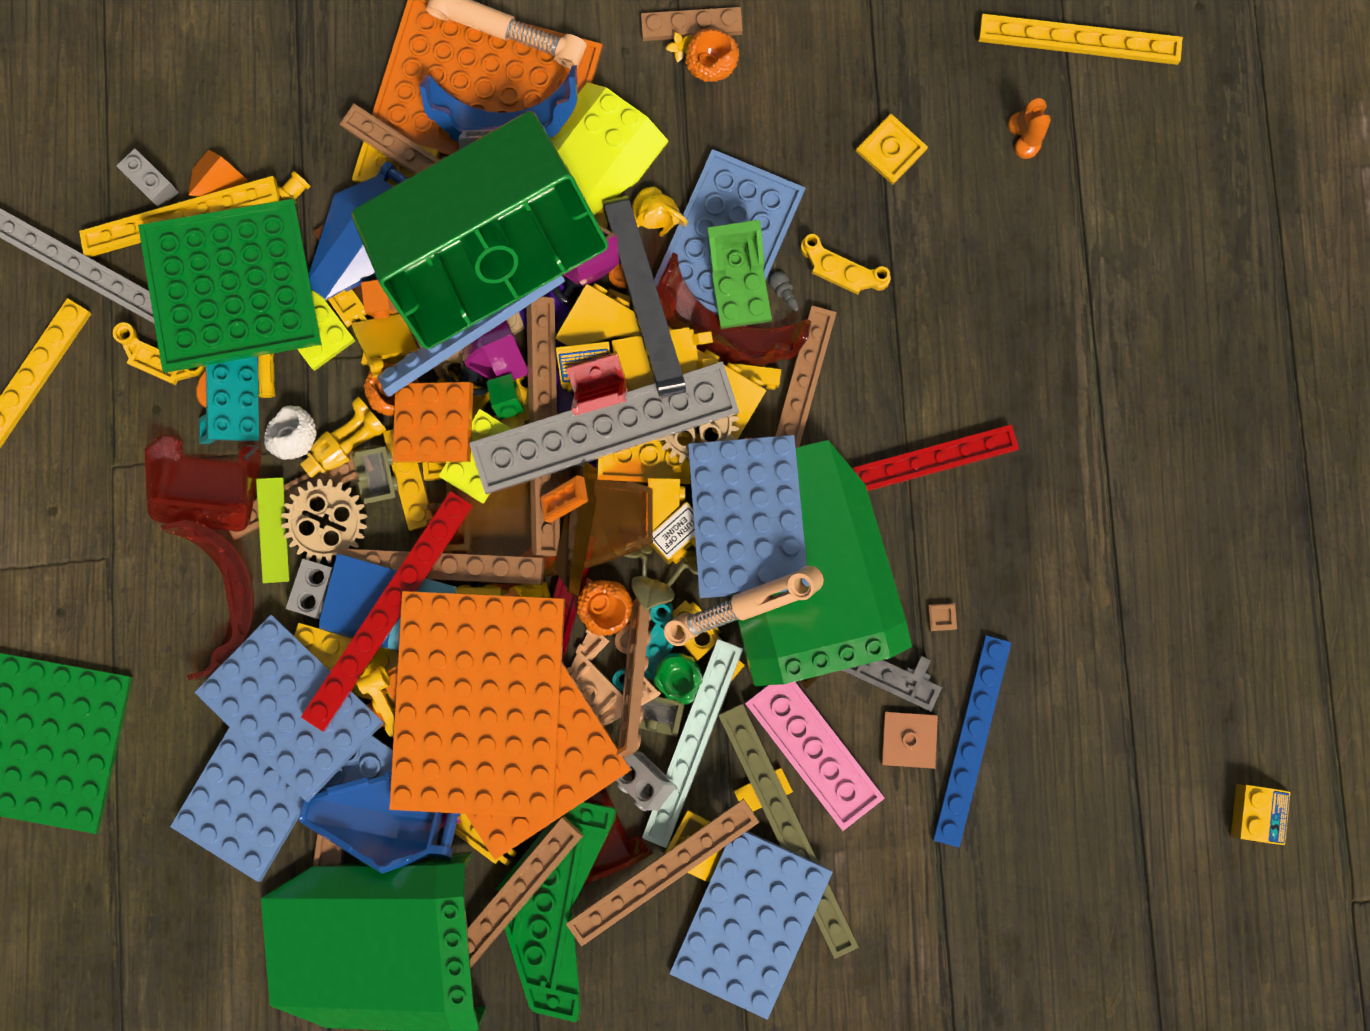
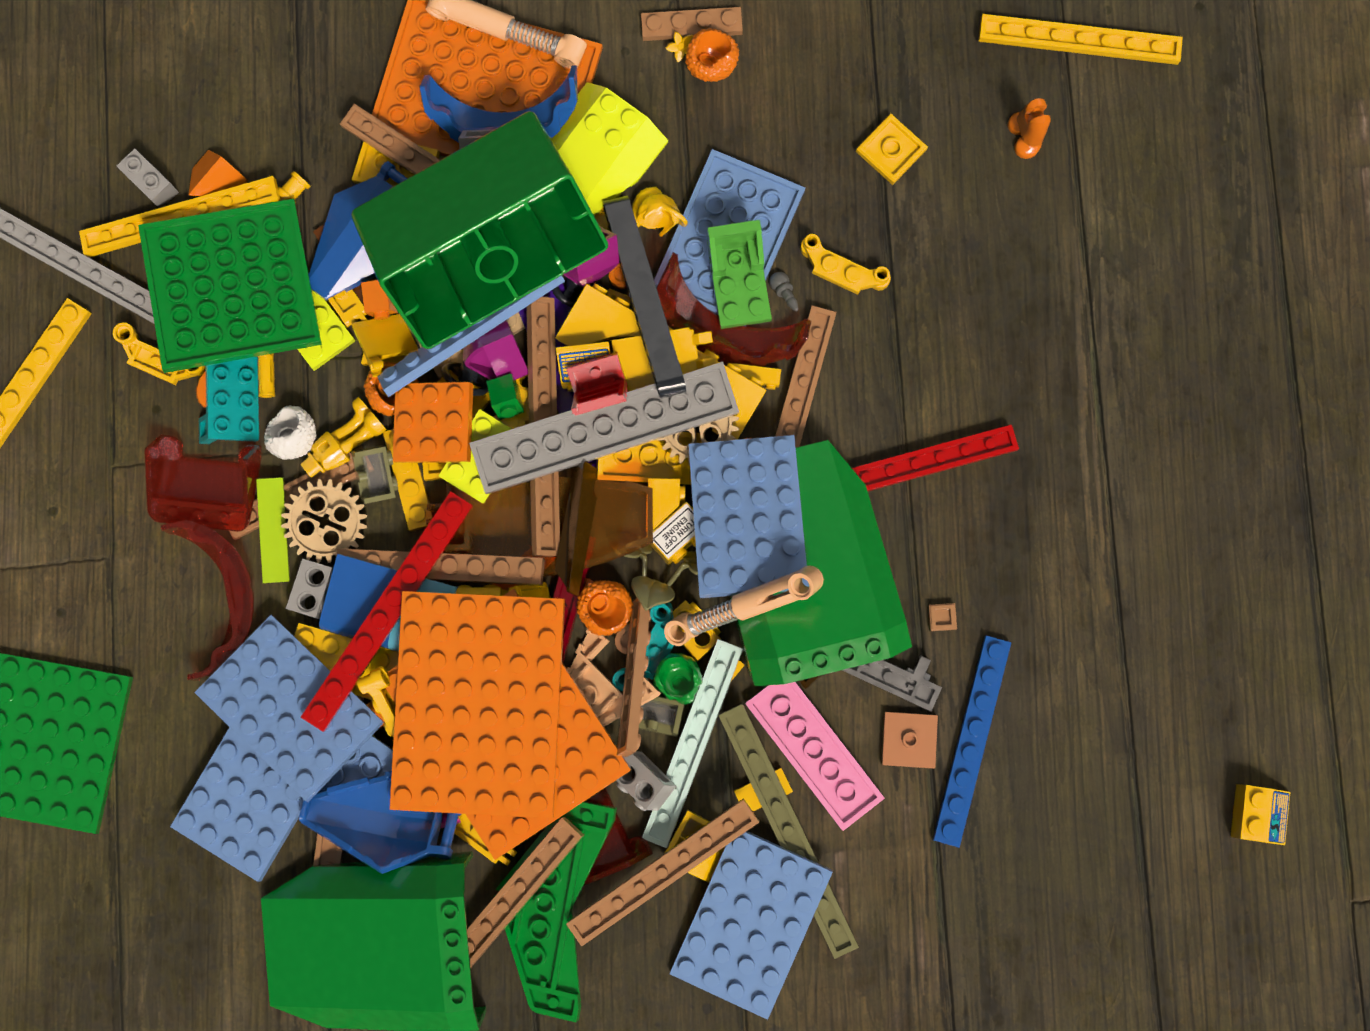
orange plate [540,475,588,523] -> none

